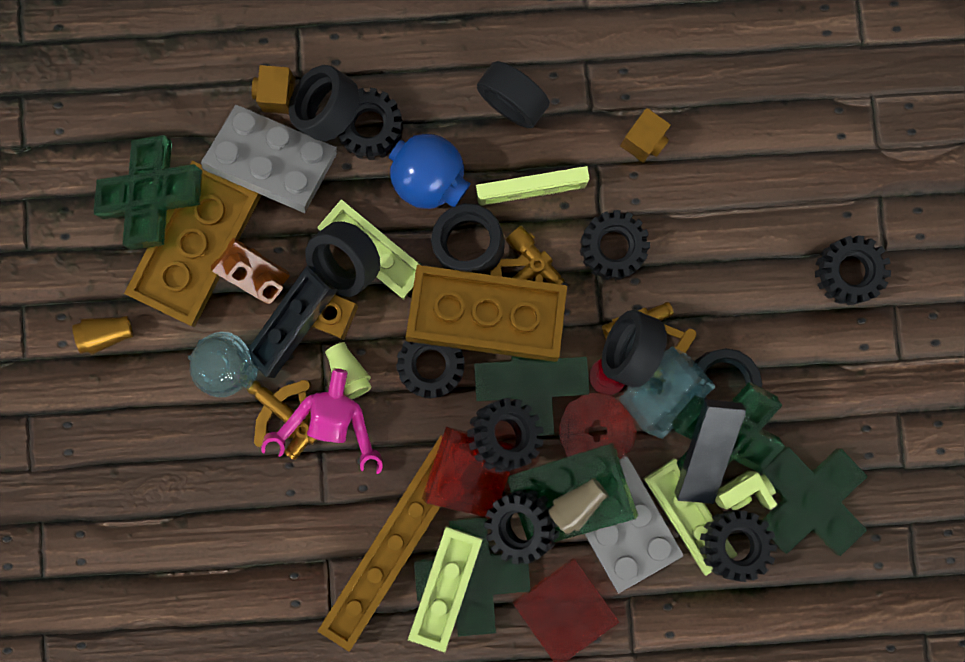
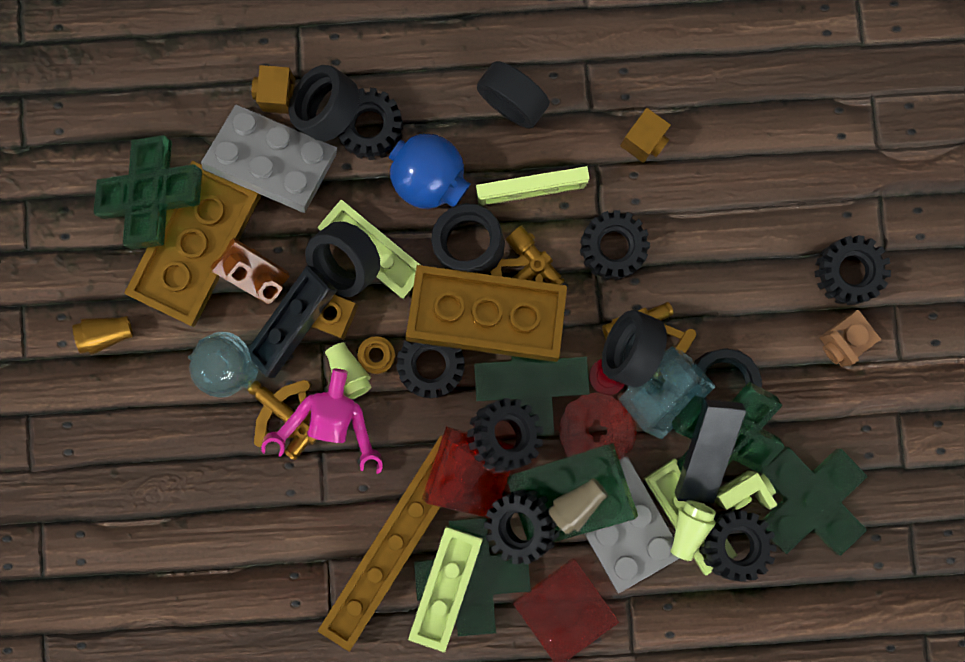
none -> pearl gold plate [357,336,395,374]
none -> yellowish green cone [670,500,716,561]
none -> medium nougat bracket [819,310,881,367]

